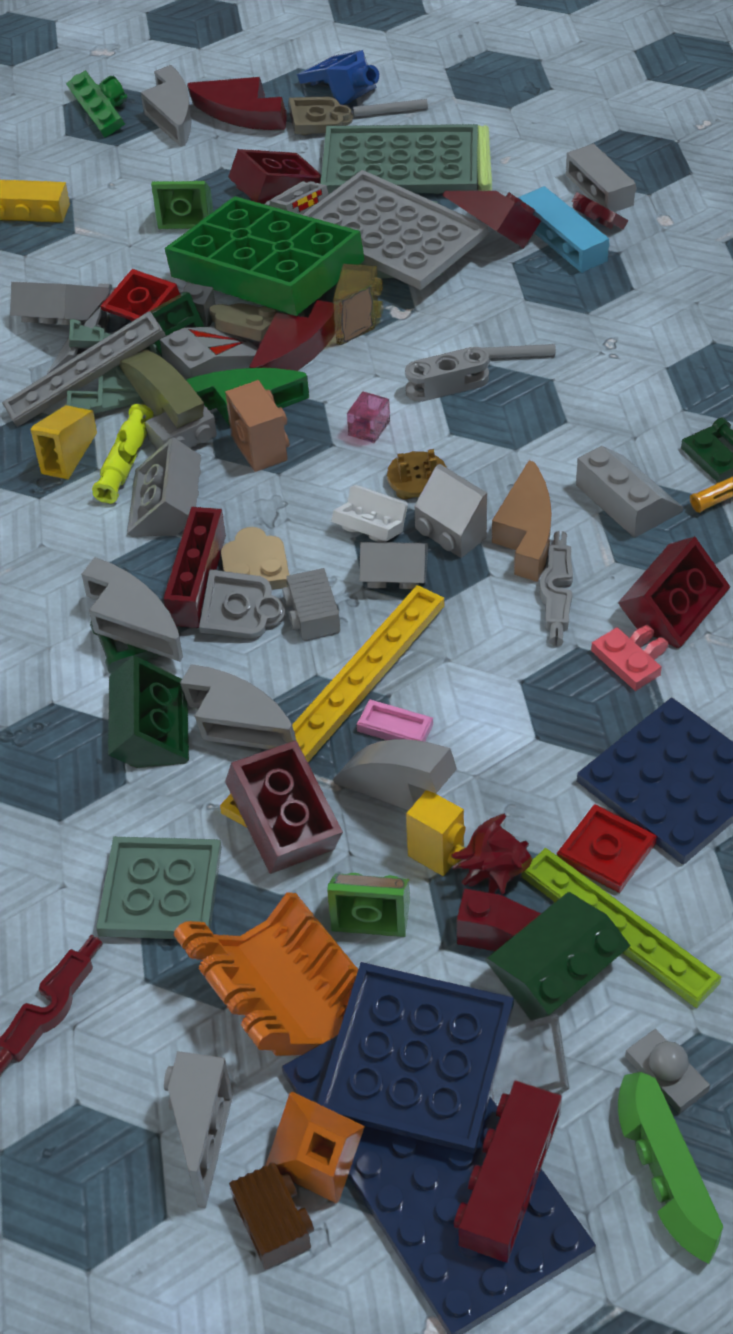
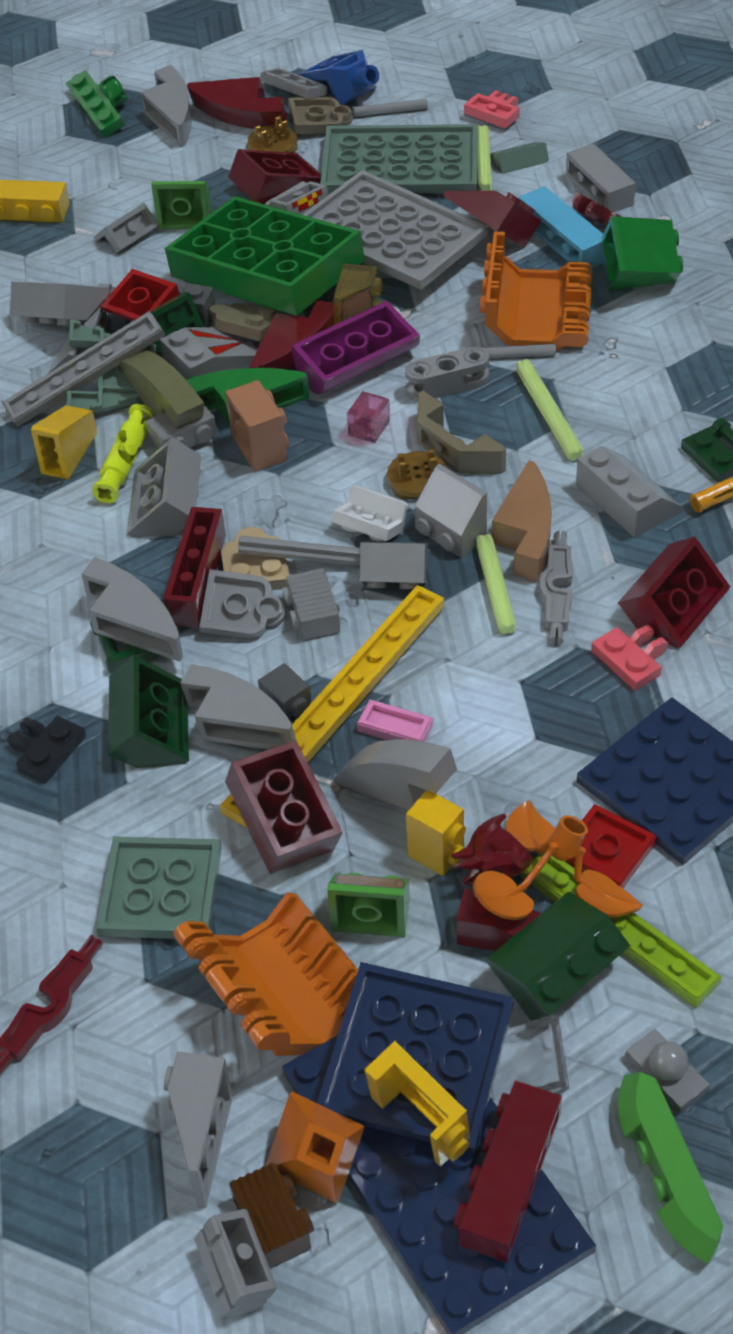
none -> black hinge [6,716,86,784]
none -> light grey panel [93,203,159,253]
none -> light grey brick [194,1209,278,1319]
none -> light grey axle [238,536,360,566]
none -> pearl gold plate [247,116,298,153]
none -> dark grey brick [258,663,311,722]
none -> light grey tile [260,68,327,99]
none -> magenta brick [292,301,420,394]
none -> yellow window [364,1041,470,1167]
none -> dark tan slope [417,390,506,474]
none -> coral hinge [464,90,520,128]
none -> orange plant [473,800,643,920]
none -> yellowish green axle [476,533,516,635]
none -> orange hinge [480,231,593,351]
none -> sand green slope [490,142,549,173]
none -> yellowish green axle [516,359,584,461]
none -> green slope [602,216,683,290]

